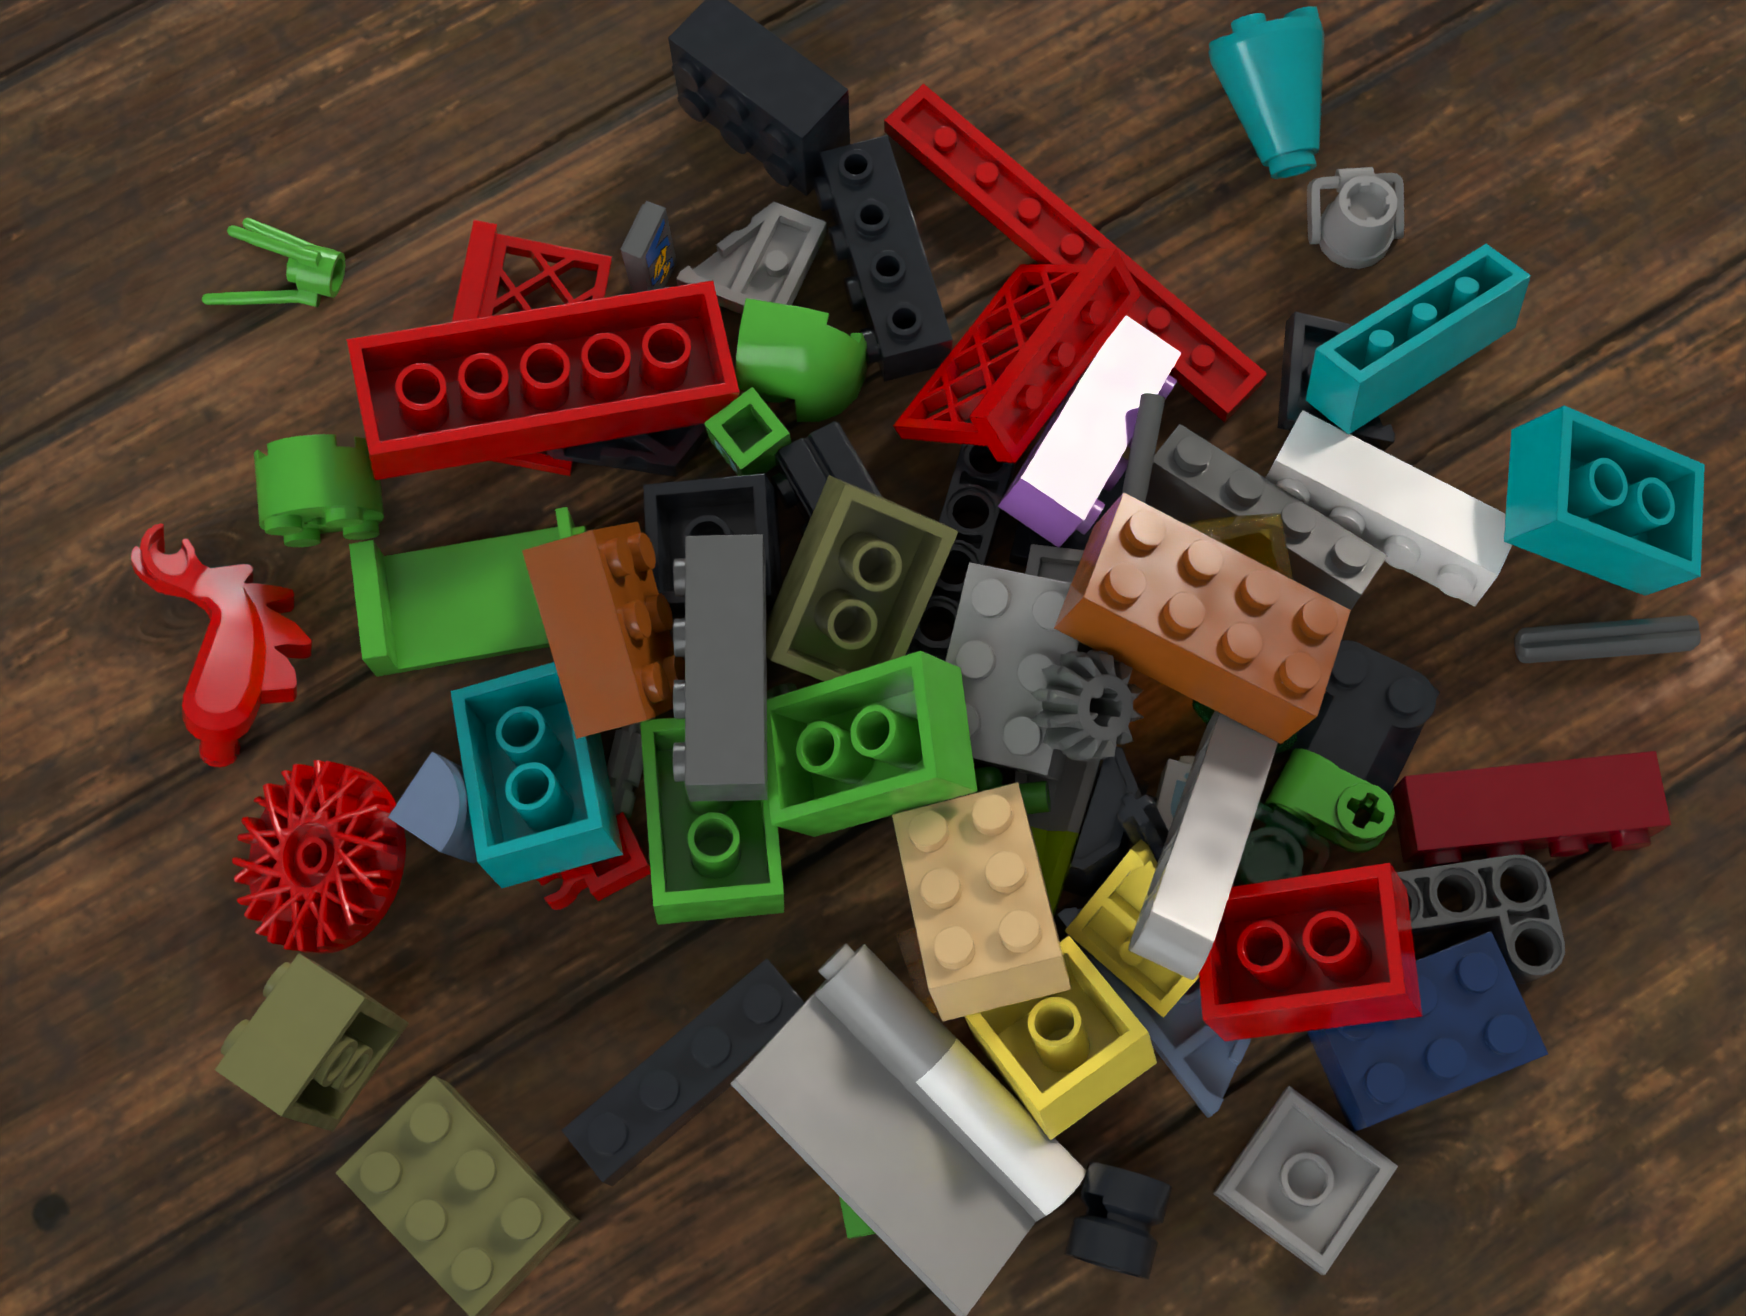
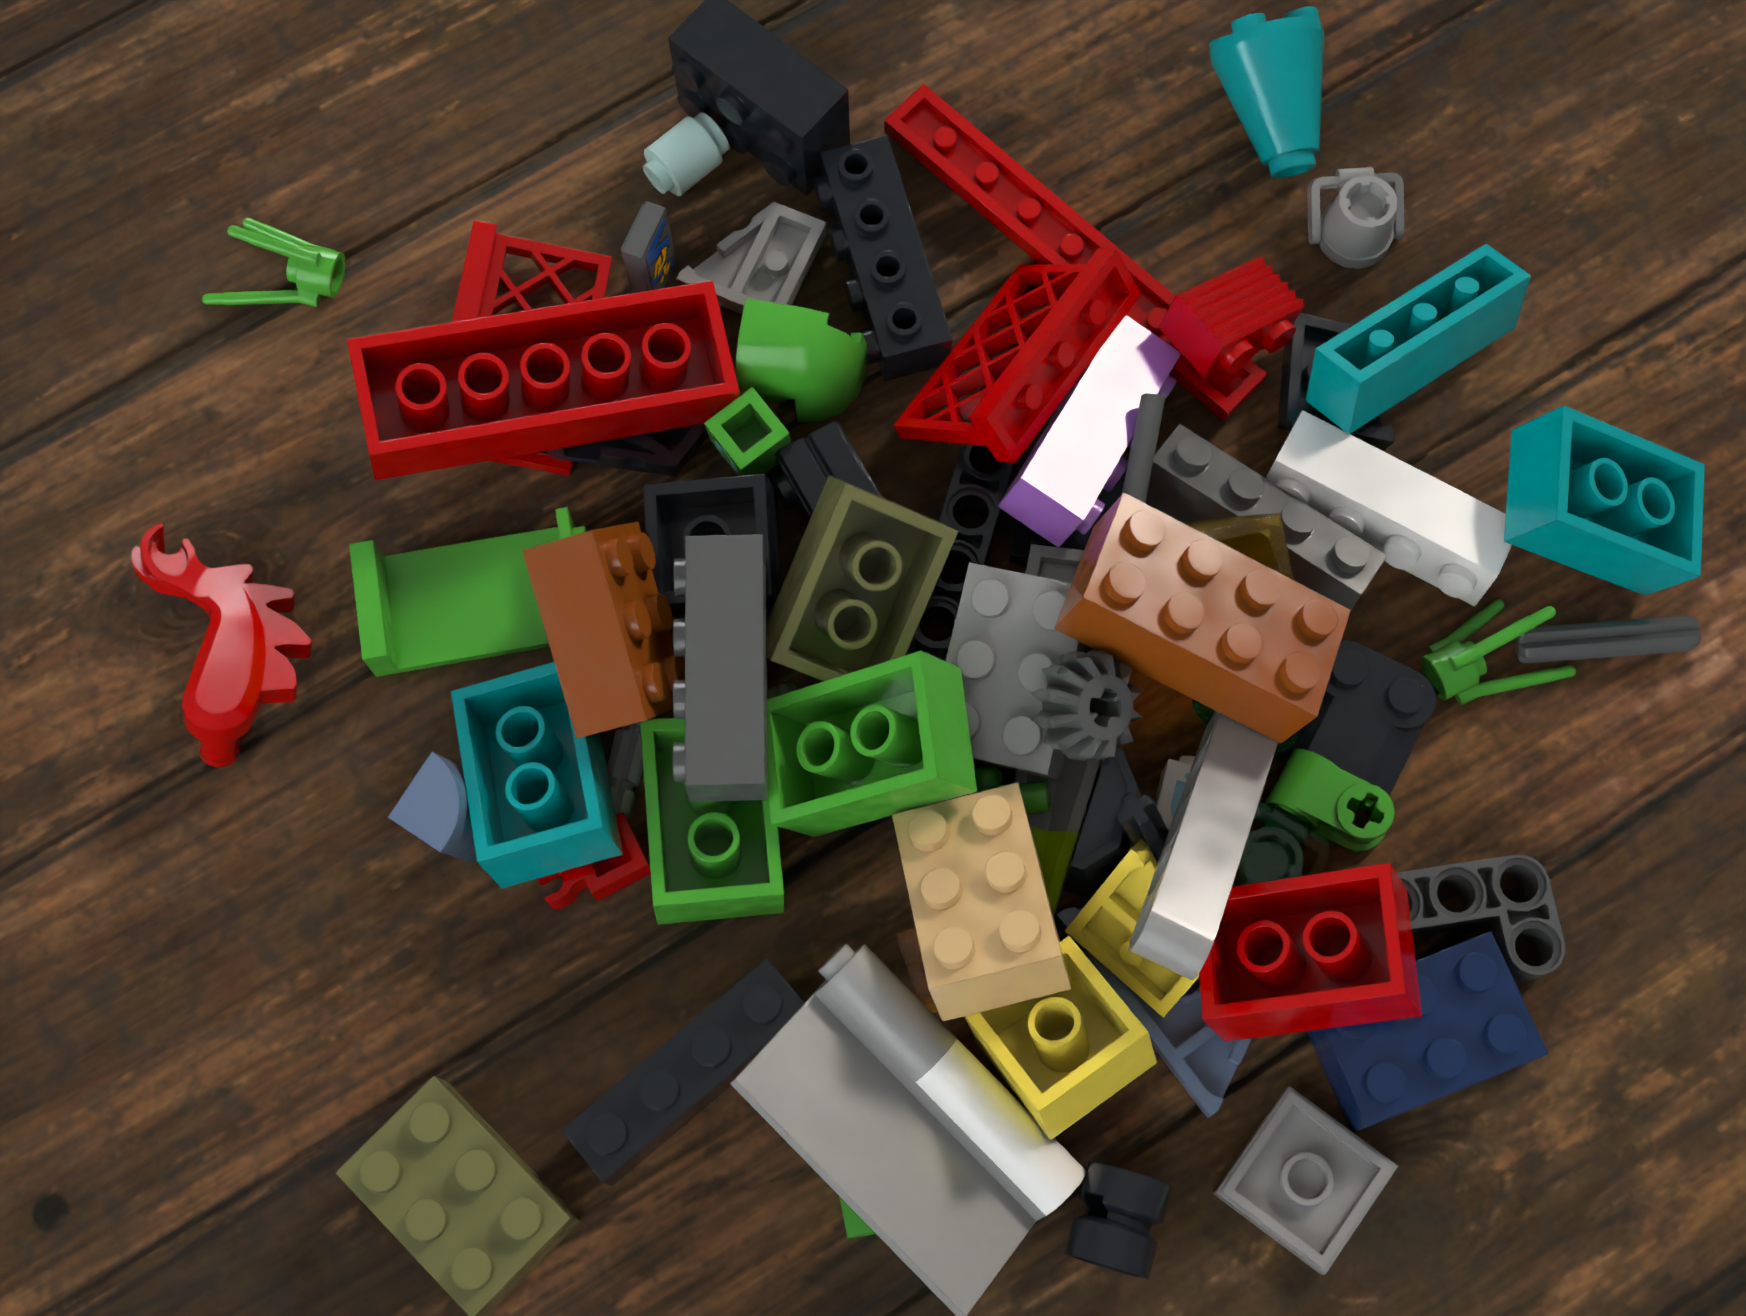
olive brick [215,953,409,1132] -> none
red wheel [232,760,406,954] -> none
bright green brick [254,434,384,547] -> none
dark red brick [1391,751,1671,868] -> none
none -> light aqua brick [643,112,730,196]
none -> red brick [1158,257,1304,379]
none -> bright green plant [1421,599,1576,706]

